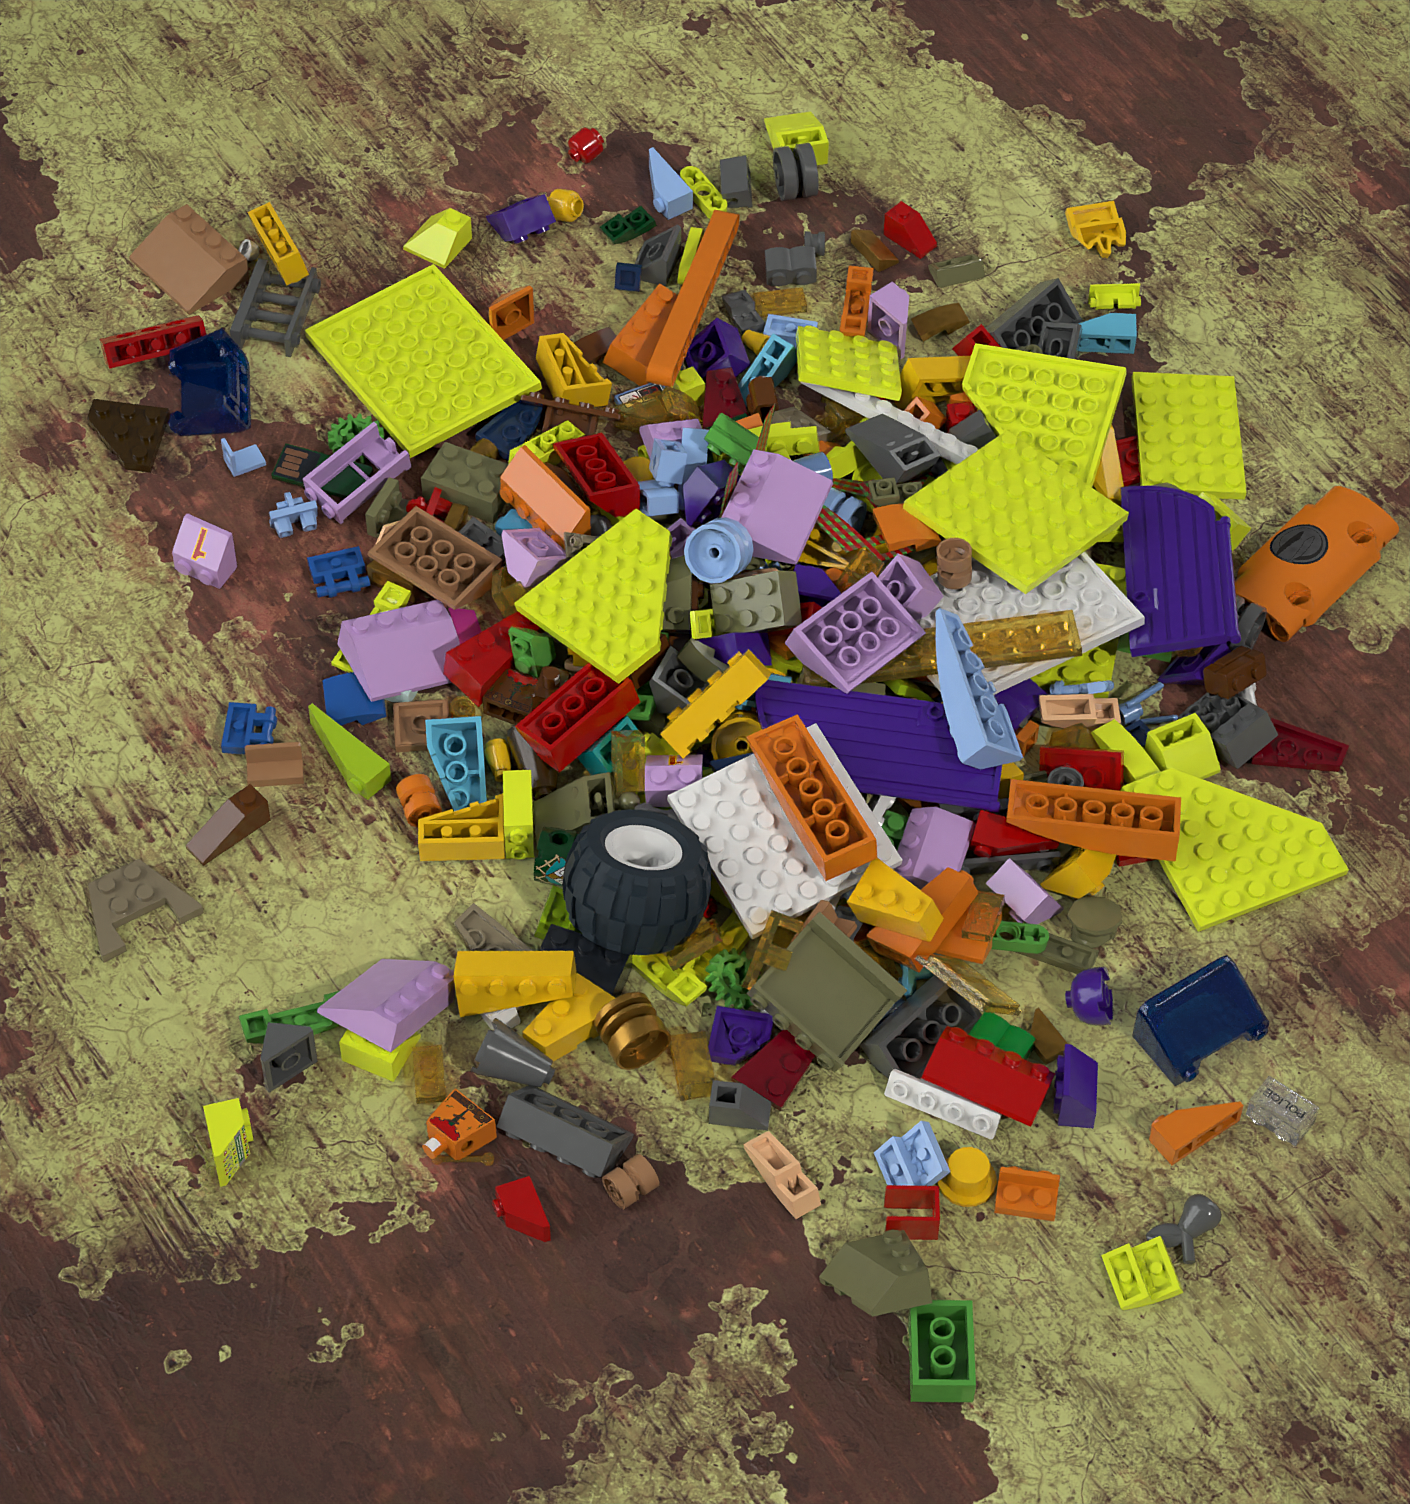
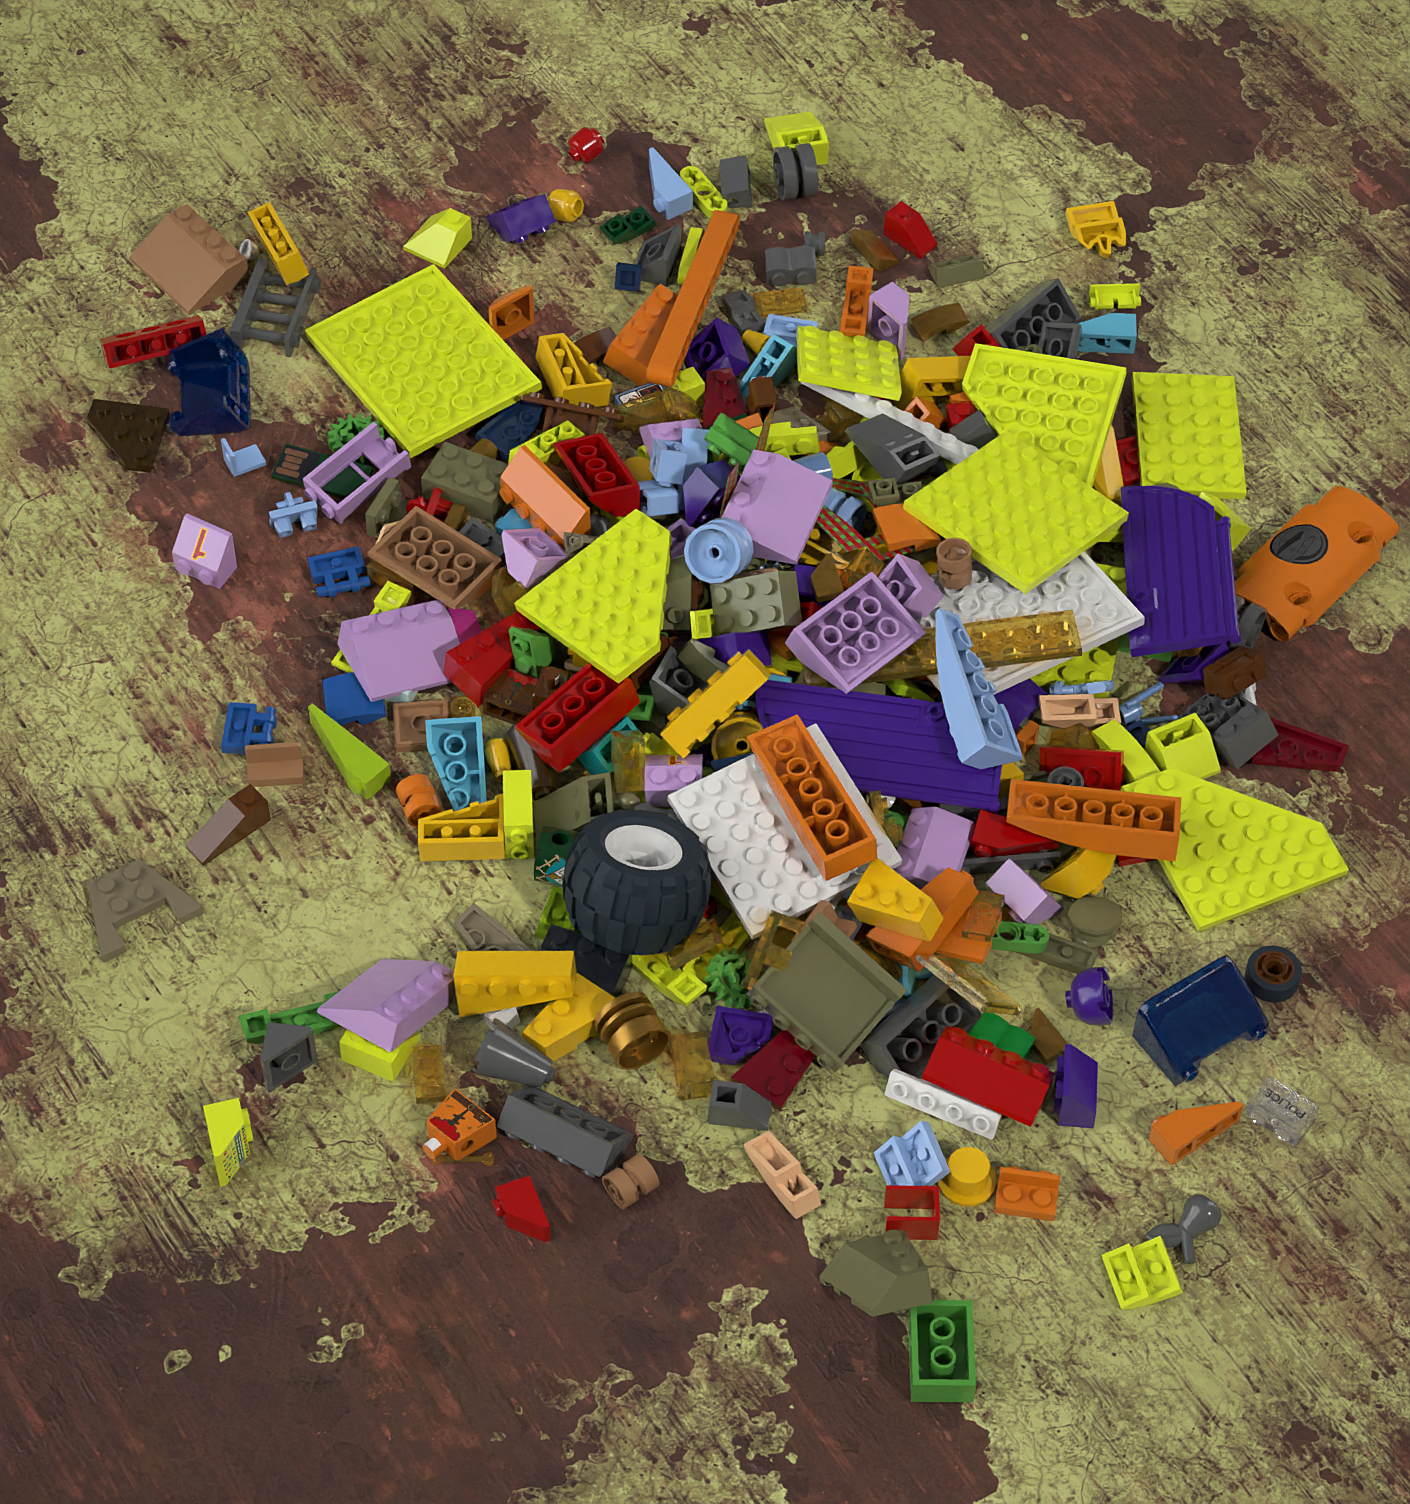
none -> pearl gold tile [810,553,844,603]
none -> clear yellow slope [868,790,903,849]
none -> wheel [1244,945,1302,1003]

